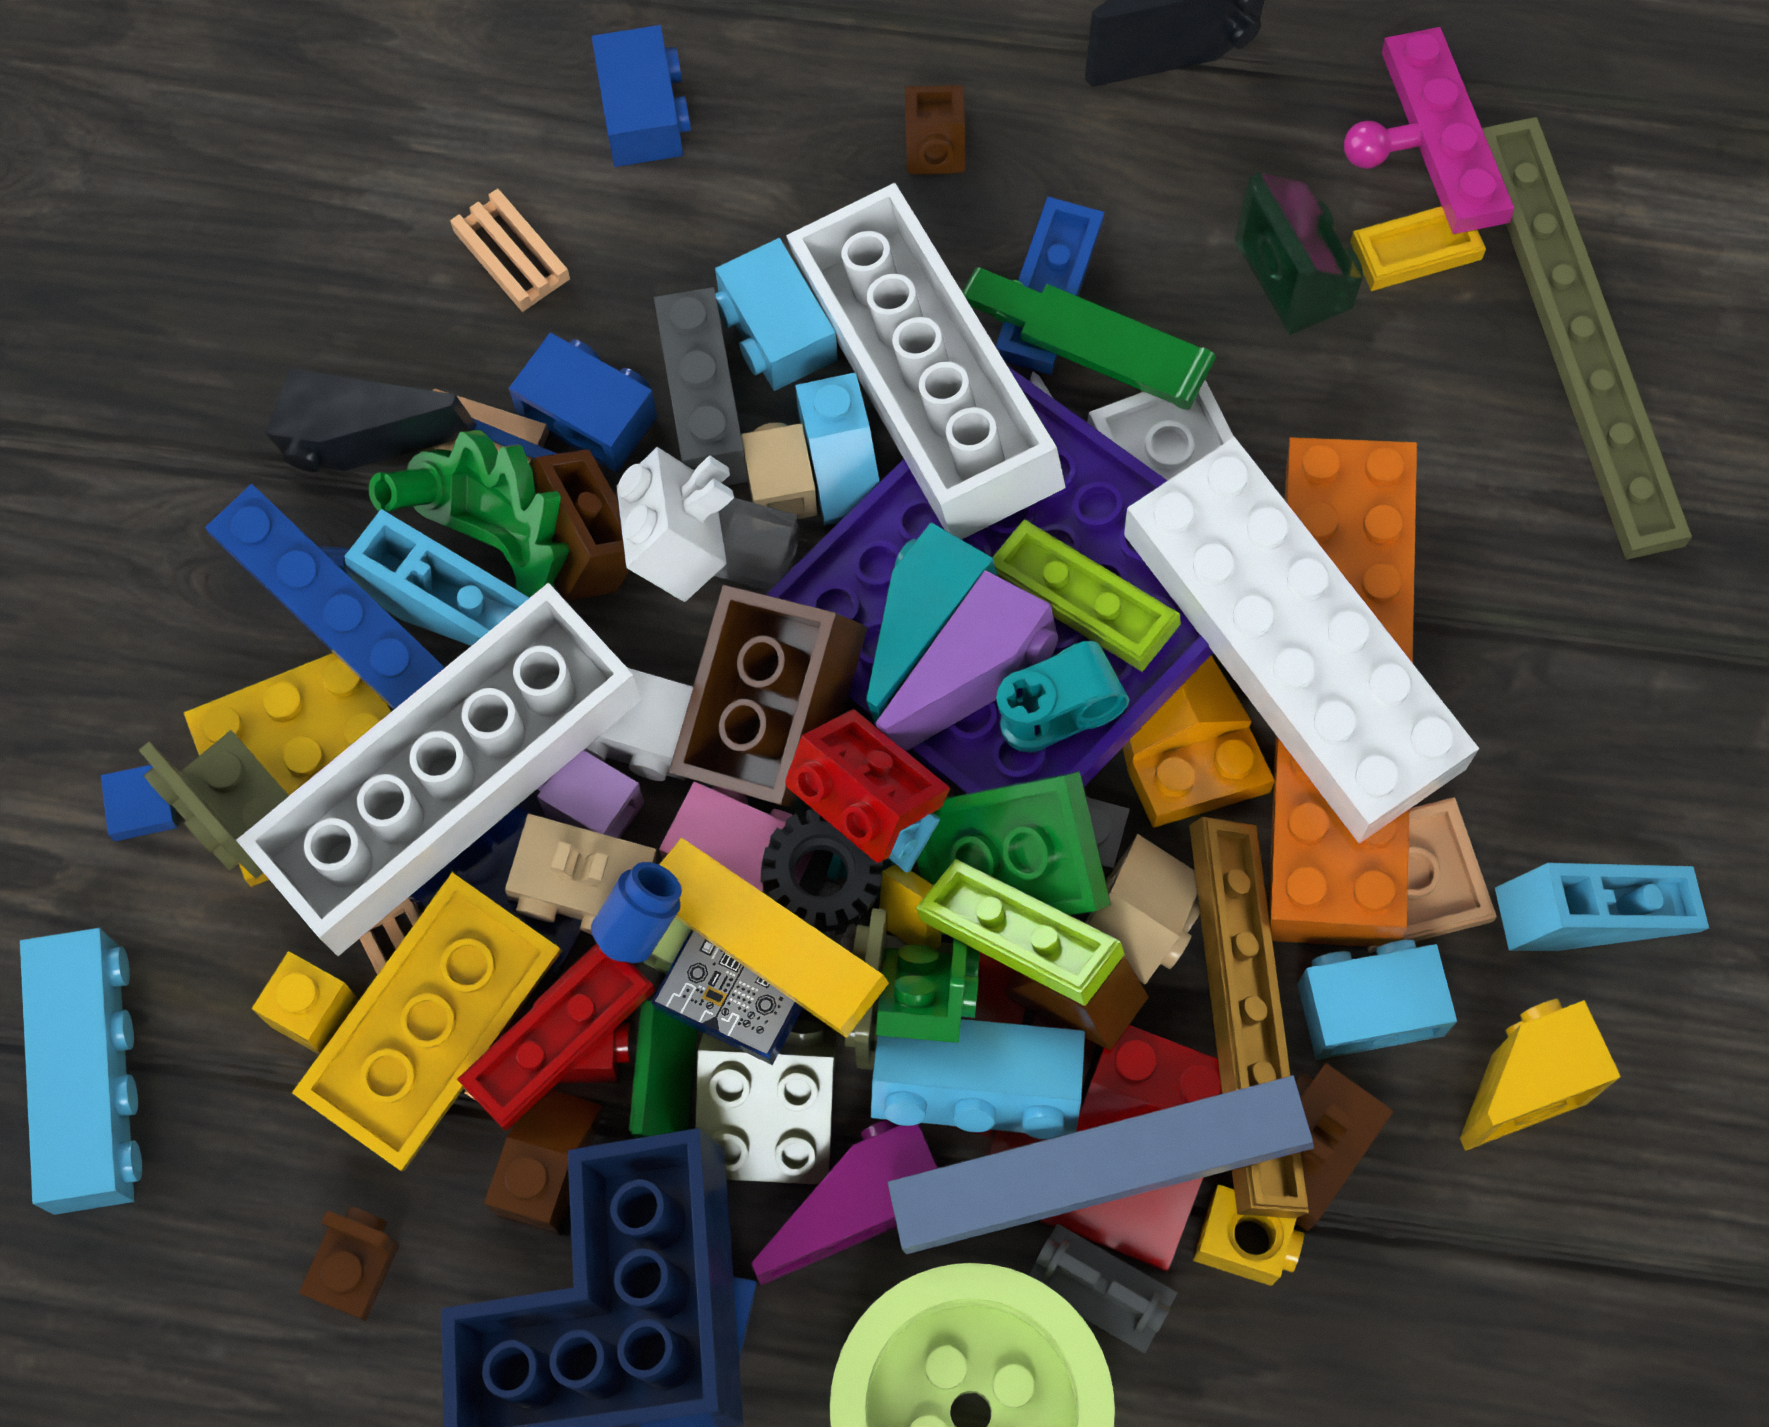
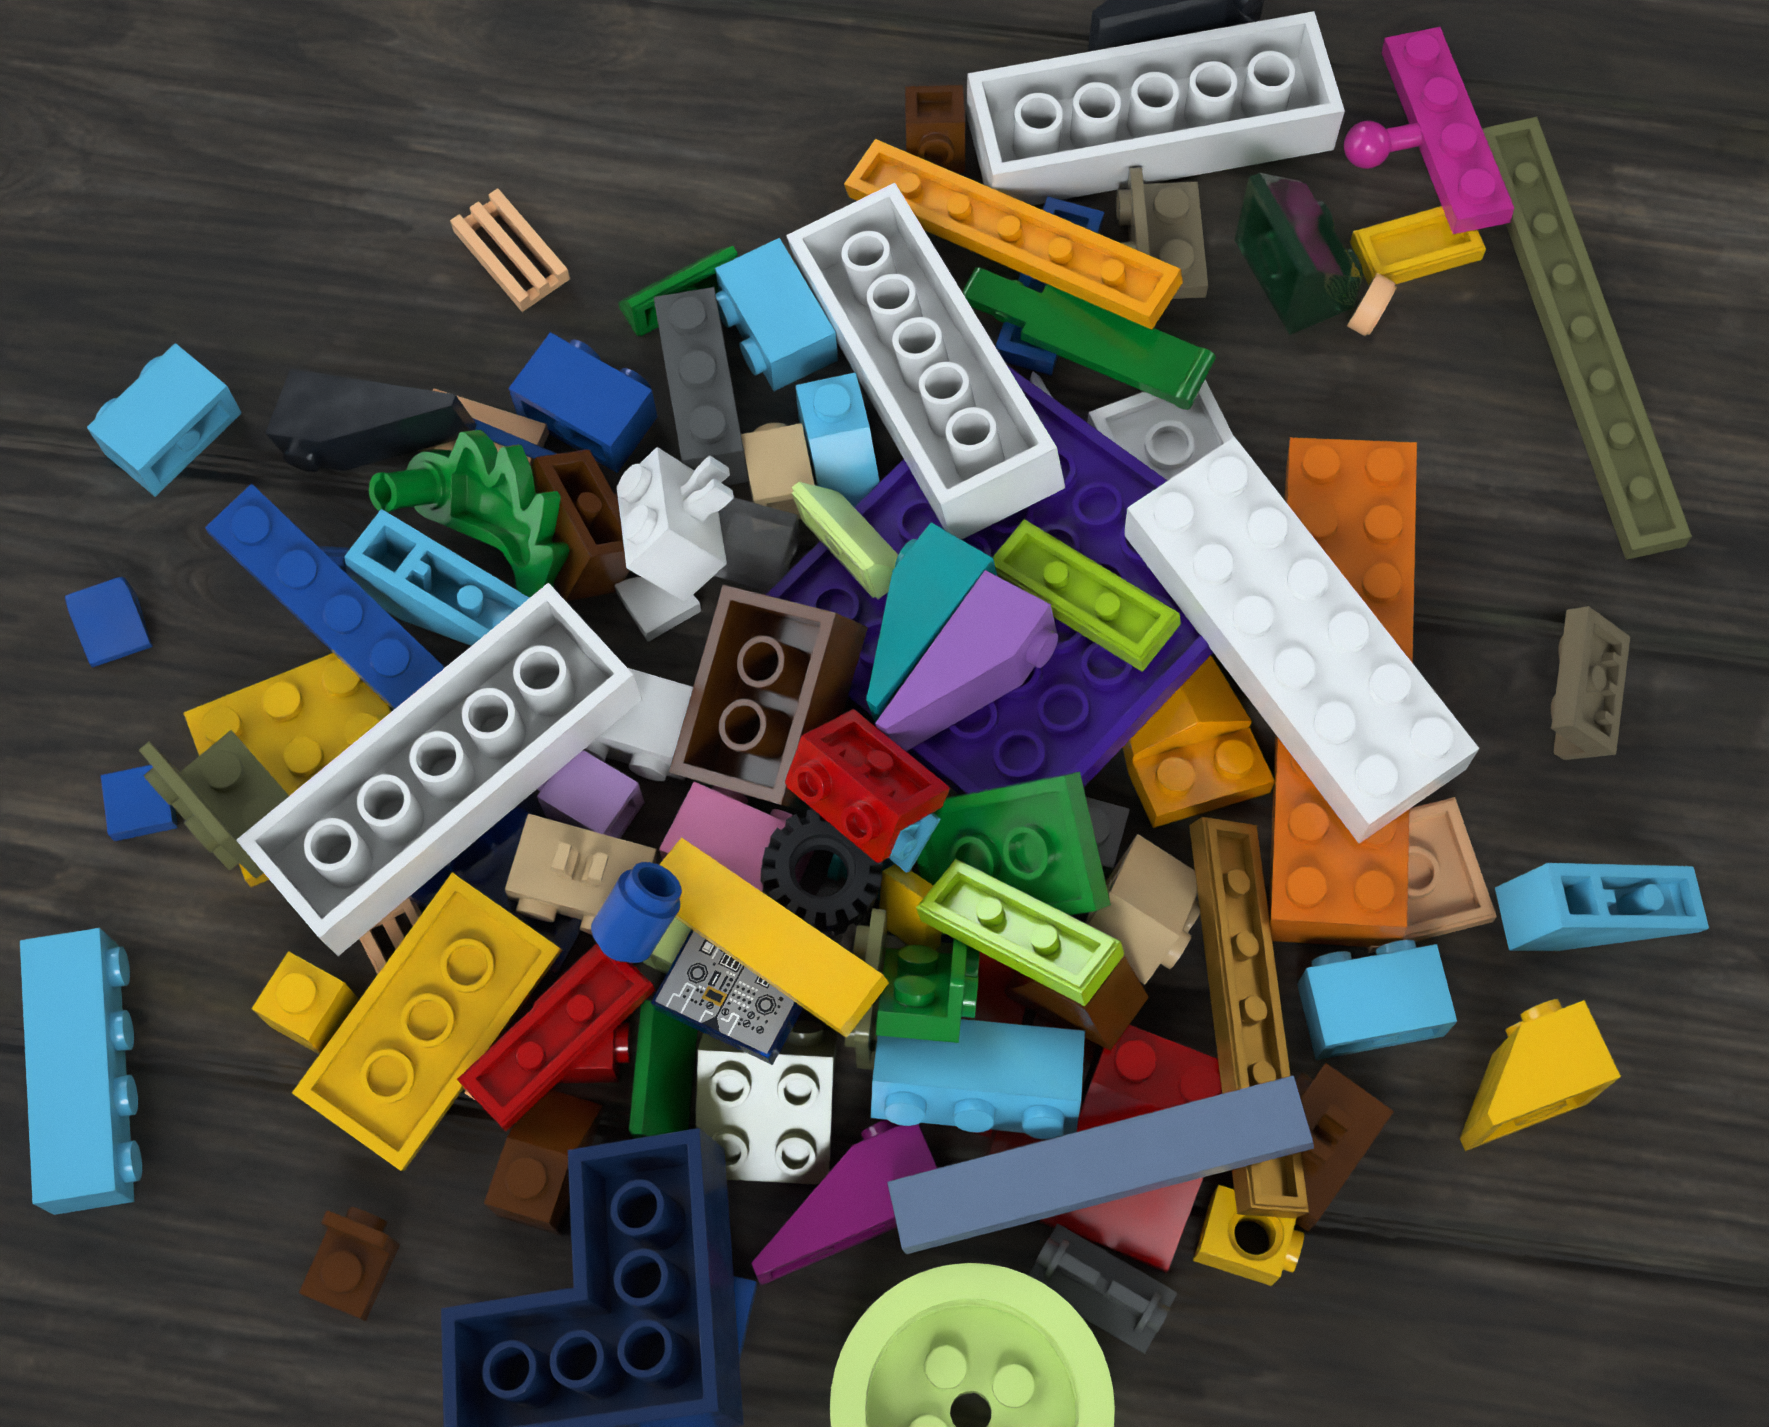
blue brick [592,25,691,167] -> none
teal piece [996,641,1130,753] -> none
none -> blue slope [65,577,153,668]
none -> medium azure brick [87,343,242,497]
none -> white tile [615,577,701,642]
none -> green slope [618,246,738,337]
none -> yellowish green slope [792,482,898,599]
none -> light orange plate [844,139,1183,330]
none -> white brick [966,11,1345,205]
none -> dark tan bracket [1116,168,1208,299]
none -> light nougat tile [1347,273,1397,336]
none -> dark tan bracket [1551,606,1630,760]

